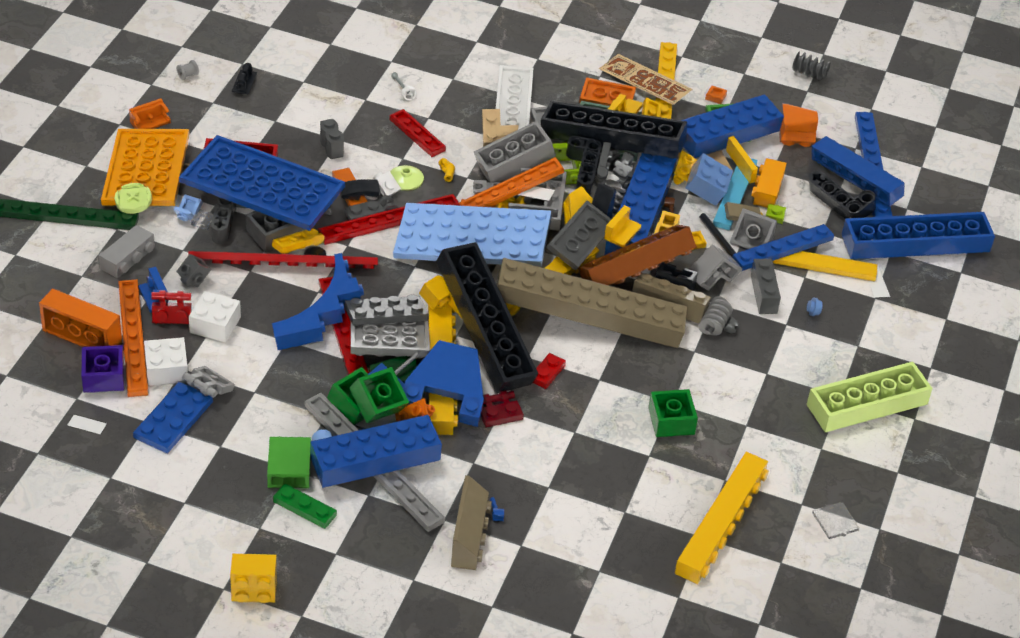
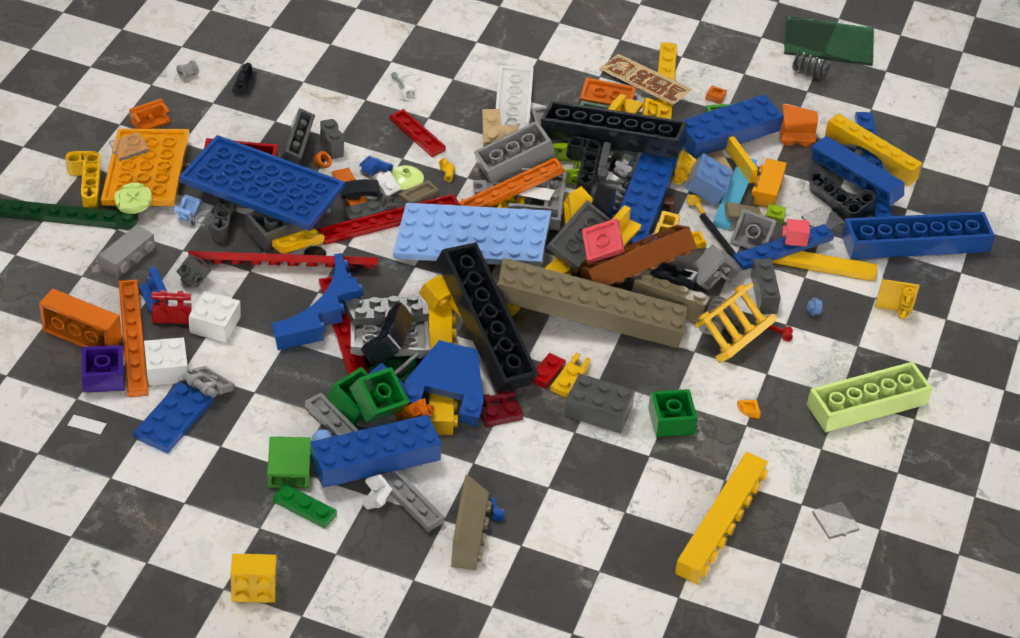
none -> yellow beam [65,151,101,209]
none -> clear piece [109,132,149,161]
none -> dark grey brick [280,108,315,164]
none -> orange piece [313,151,332,168]
none -> blue piece [359,155,393,176]
none -> black beam [361,302,414,366]
none -> white bracket [362,474,392,510]
none -> dark tan tile [399,180,439,204]
none -> yellow hinge [550,352,592,398]
none -> dark grey brick [564,373,635,433]
none -> coral plate [582,218,625,264]
none -> yellow hand [687,194,706,214]
none -> yellow fence [694,282,777,363]
none -> light orange tile [737,400,761,419]
none -> red hand [768,325,793,342]
none -> coral brick [781,219,810,247]
none -> clear green piece [784,16,874,66]
none -> clear piece [801,205,844,231]
none -> yellow arch [825,113,922,186]
none -> yellow hinge [875,279,920,319]

